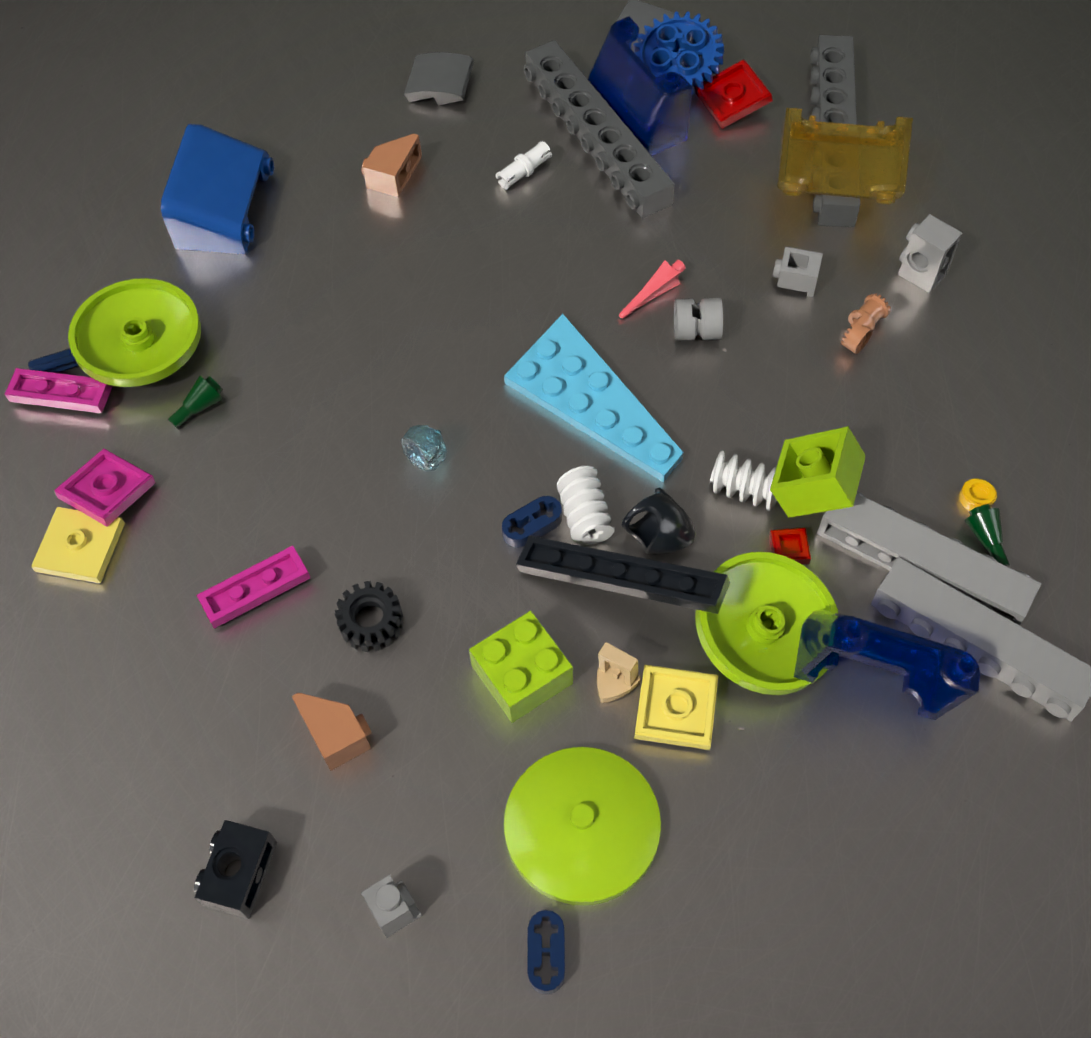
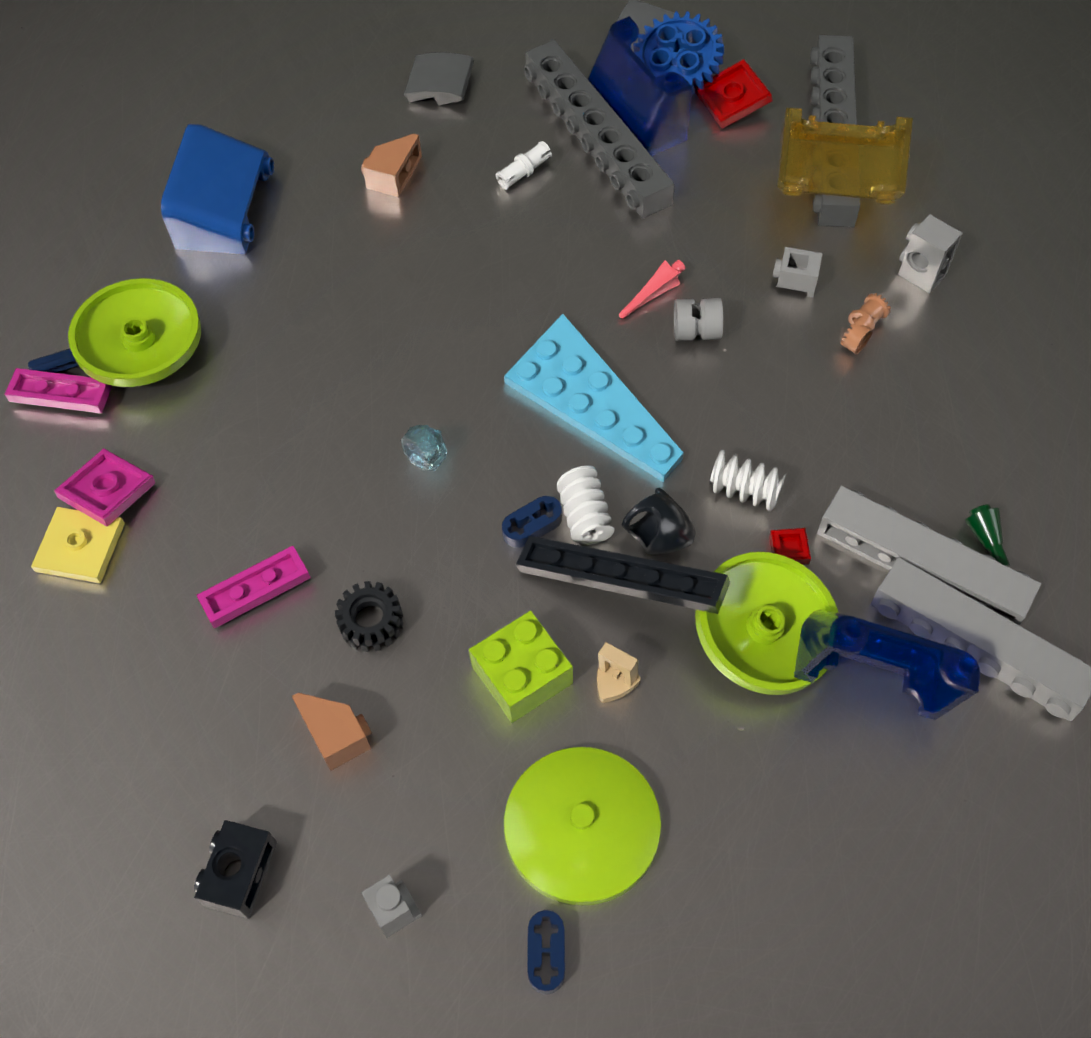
dark green cone [168,376,223,428] -> none
light yellow plate [634,664,718,750] -> none
lime brick [770,426,866,518] -> none
yellow tile [959,478,997,511] -> none

